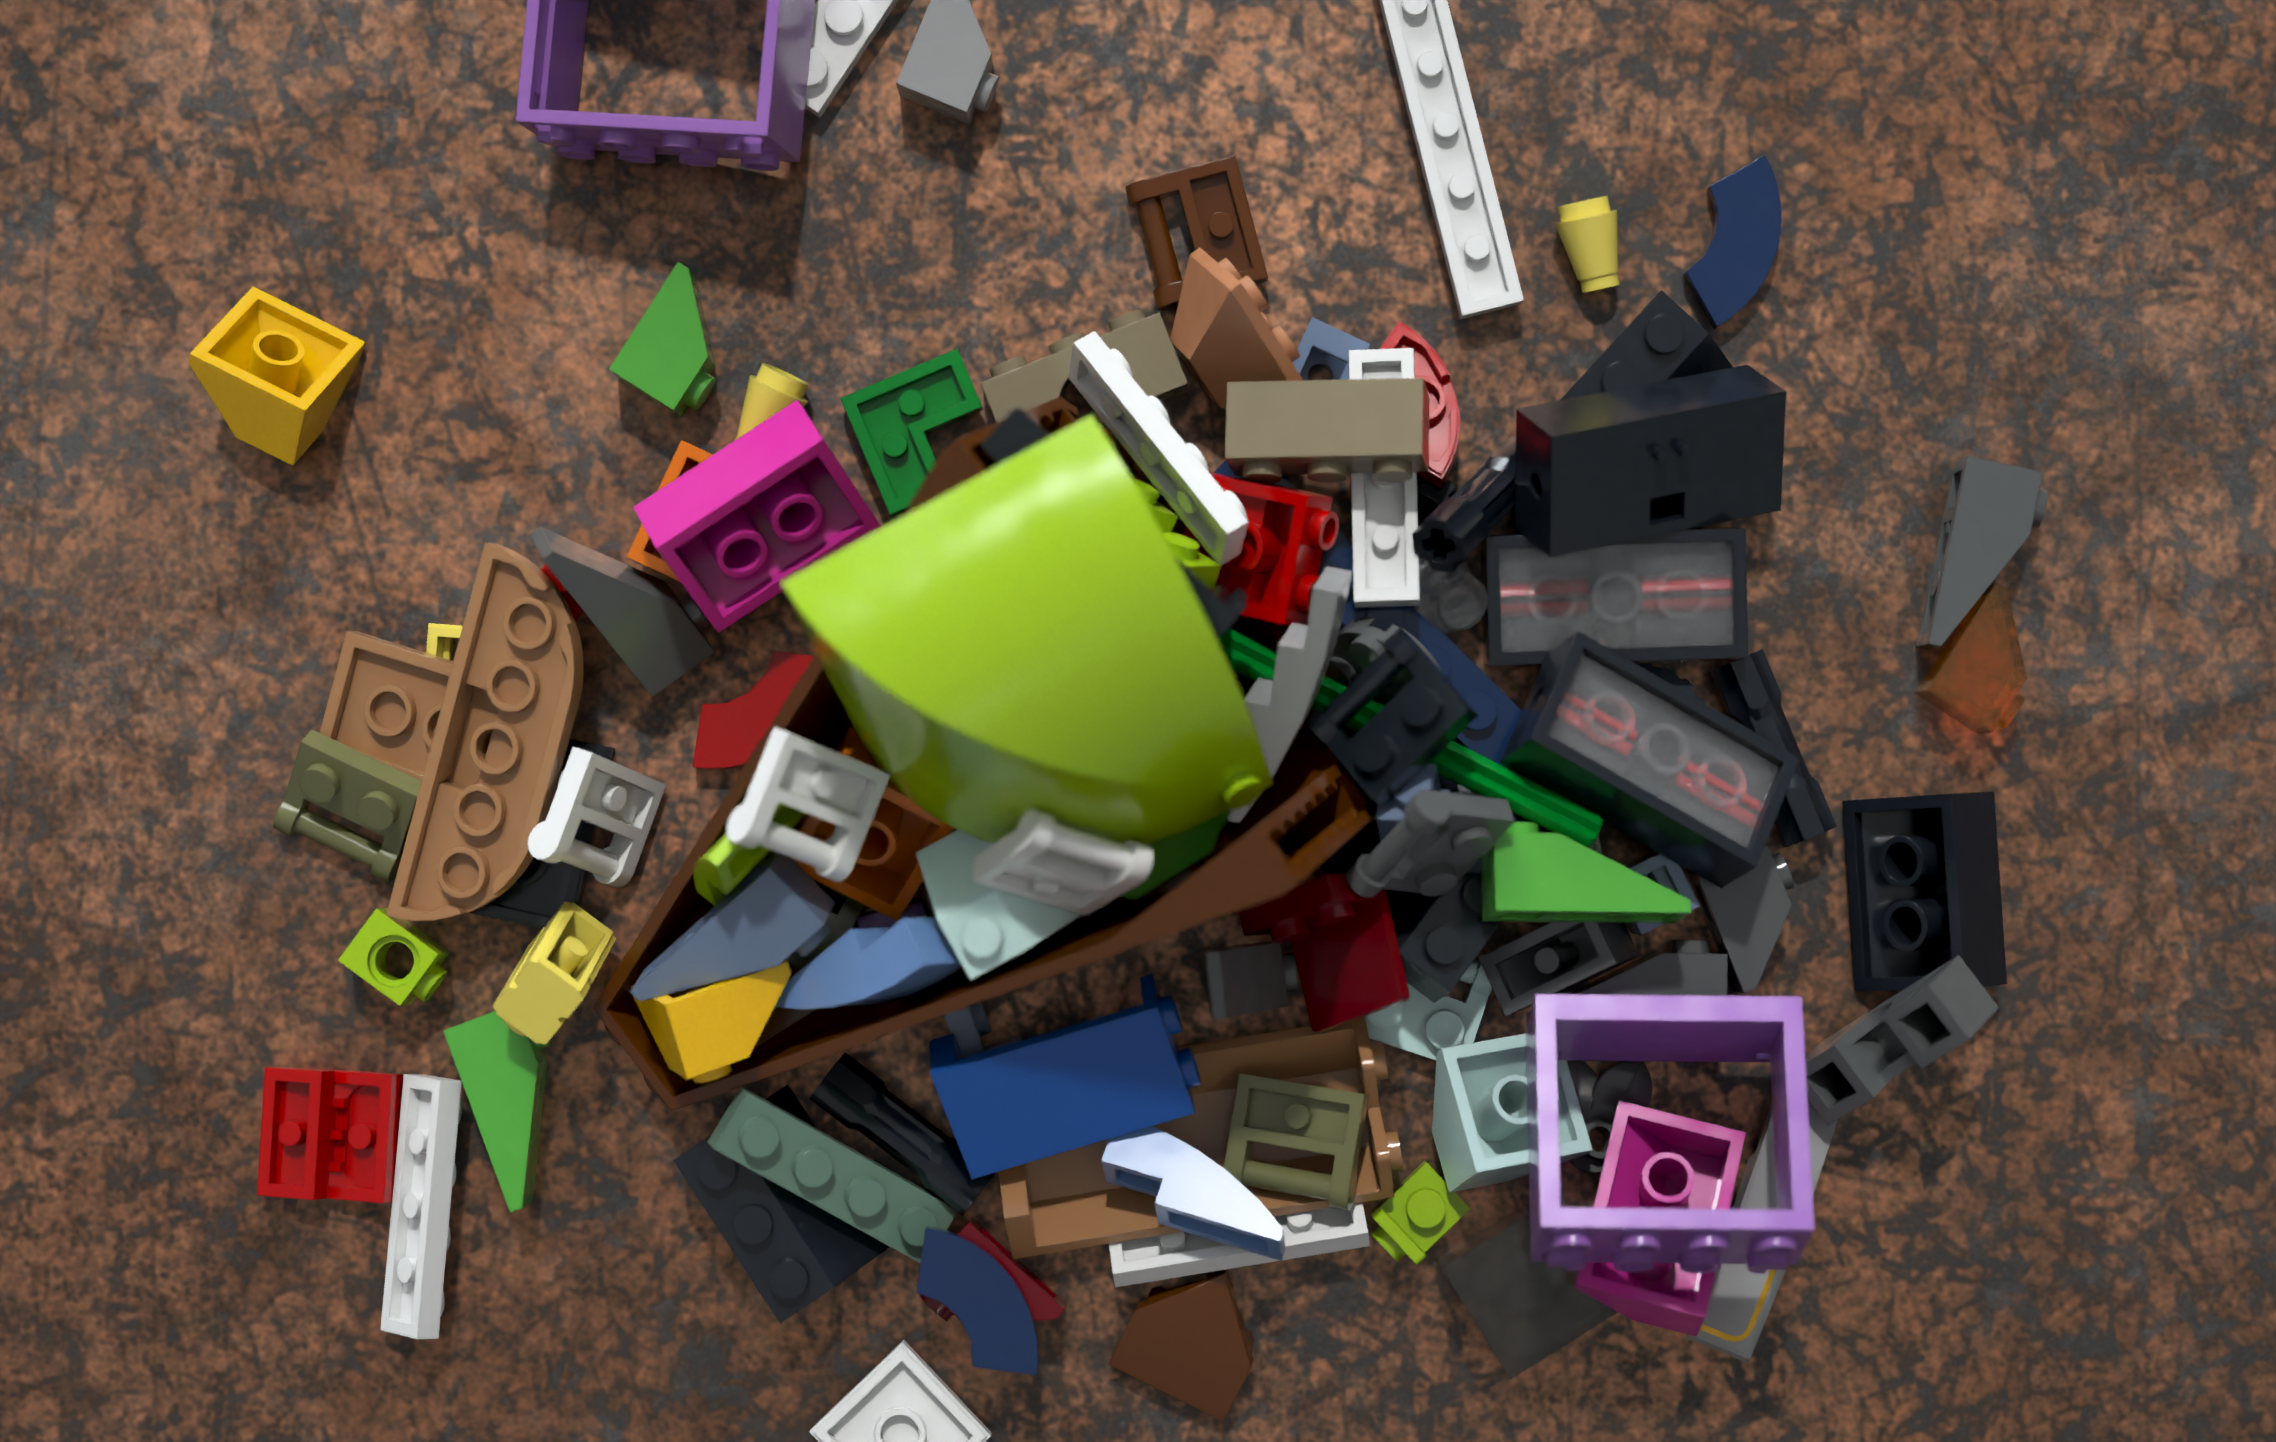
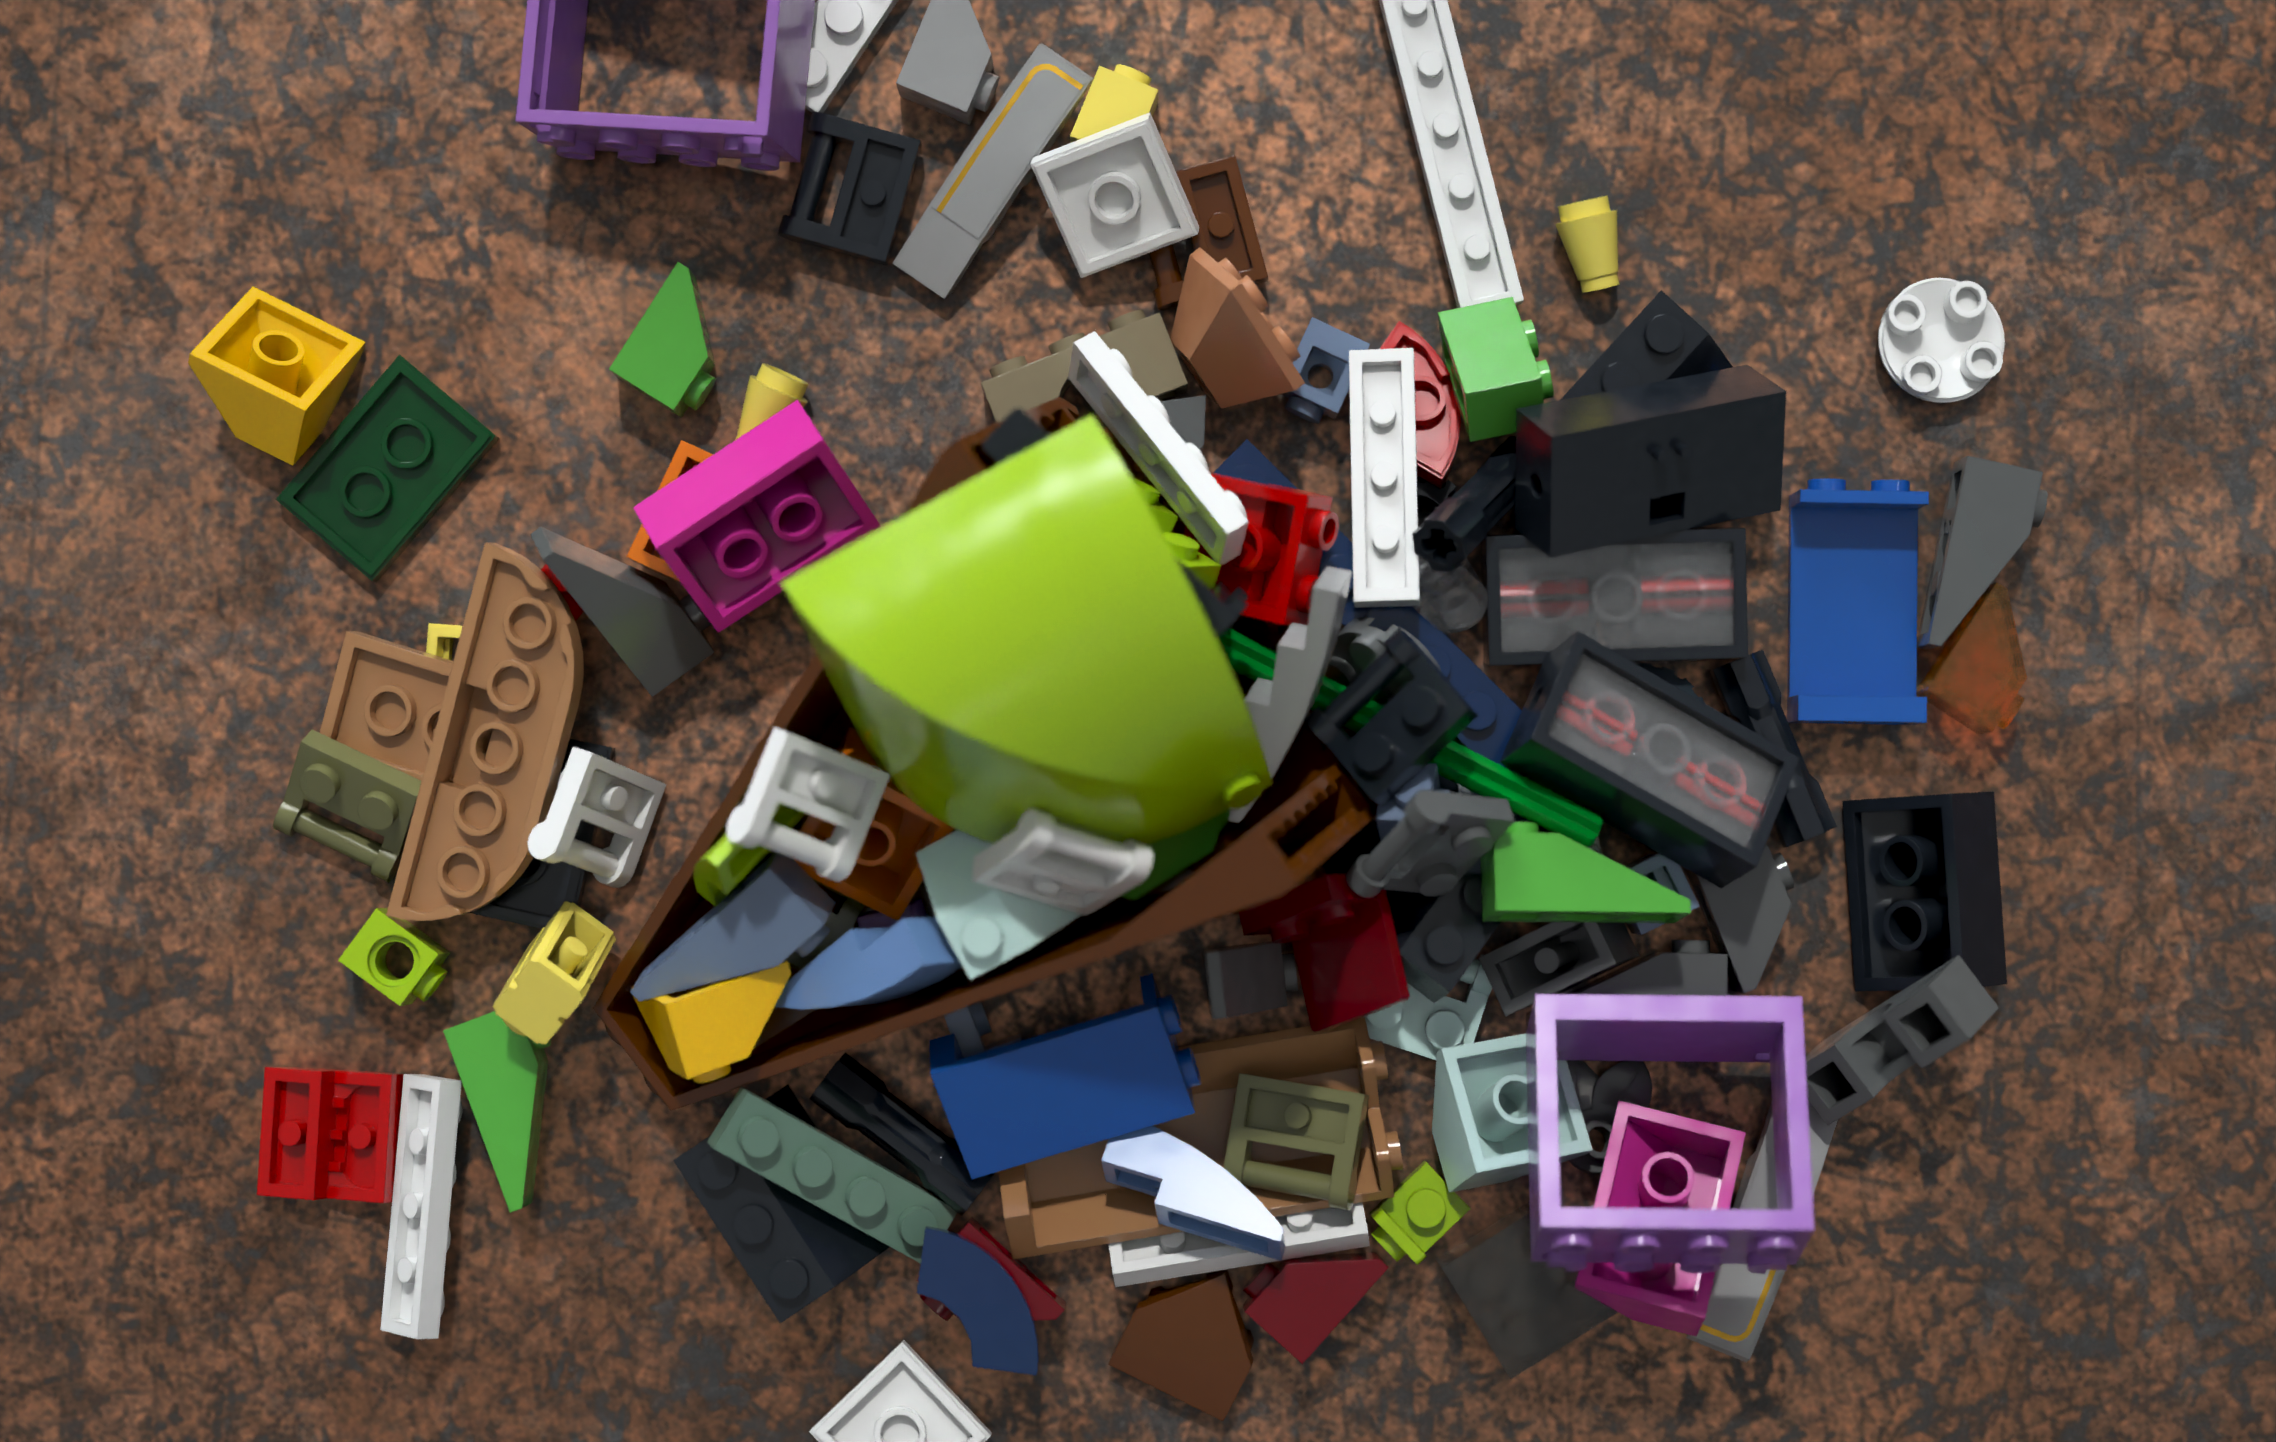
red tile [693,650,814,769] -> none
green plate [840,349,983,517] -> none
dark tan brick [1225,378,1430,484] -> none
dark blue tile [1683,155,1782,330] -> none
none -> dark green tile [276,354,500,583]
none -> black plate [777,112,922,266]
none -> light grey slope [893,43,1094,299]
none -> white plate [1030,112,1200,278]
none -> light yellow brick [1070,64,1158,143]
none -> dark grey slope [1160,395,1206,453]
none -> dark red slope [1243,1252,1389,1364]
none -> brick [1438,297,1554,442]
none -> blue panel [1787,478,1929,725]
none -> white dish [1878,278,2005,403]

